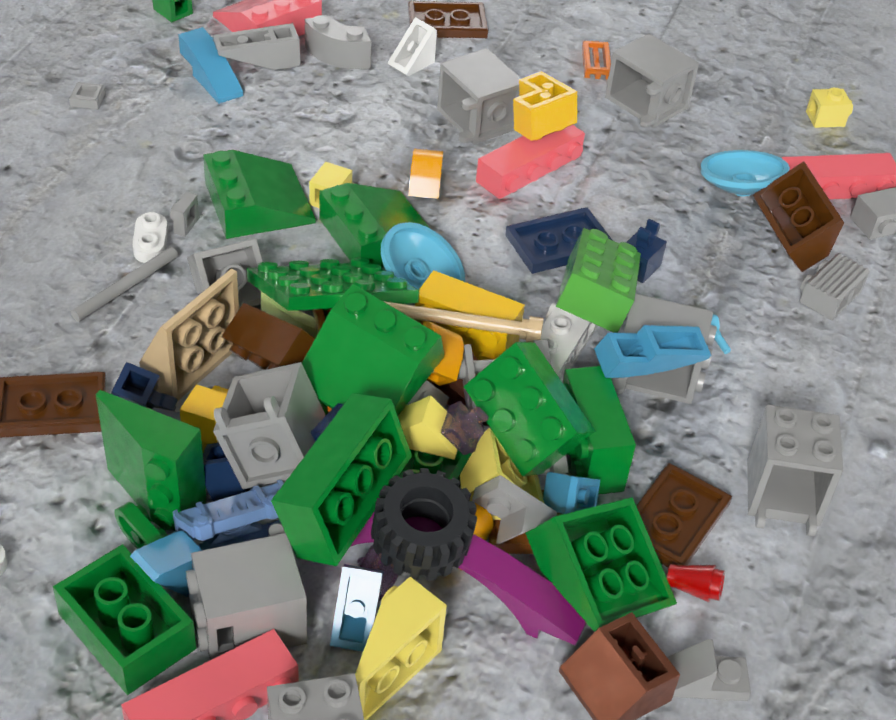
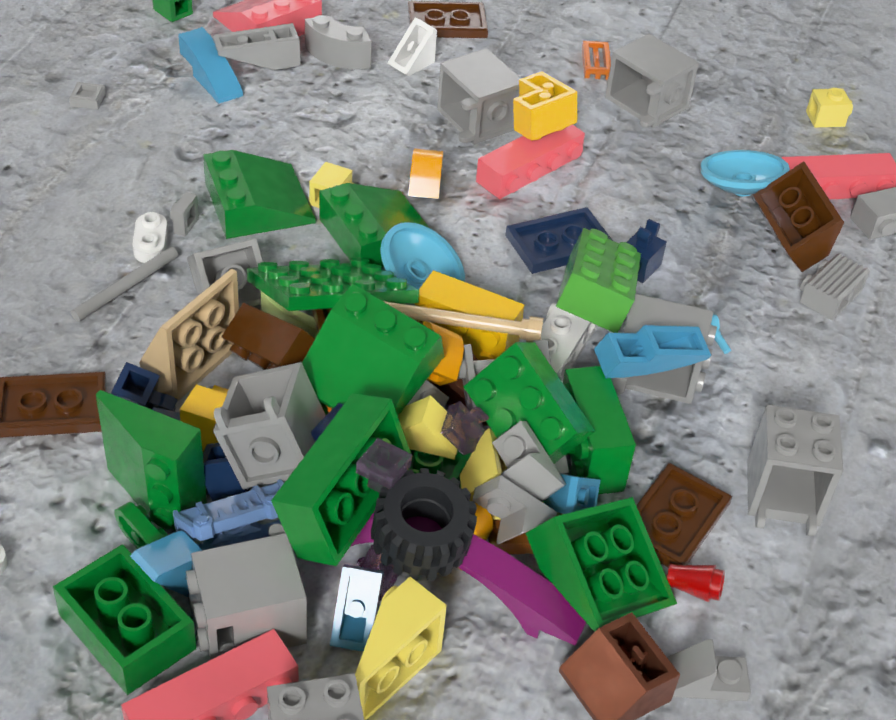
none -> clear purple tile [356,438,412,493]
none -> light grey slope [492,421,567,502]

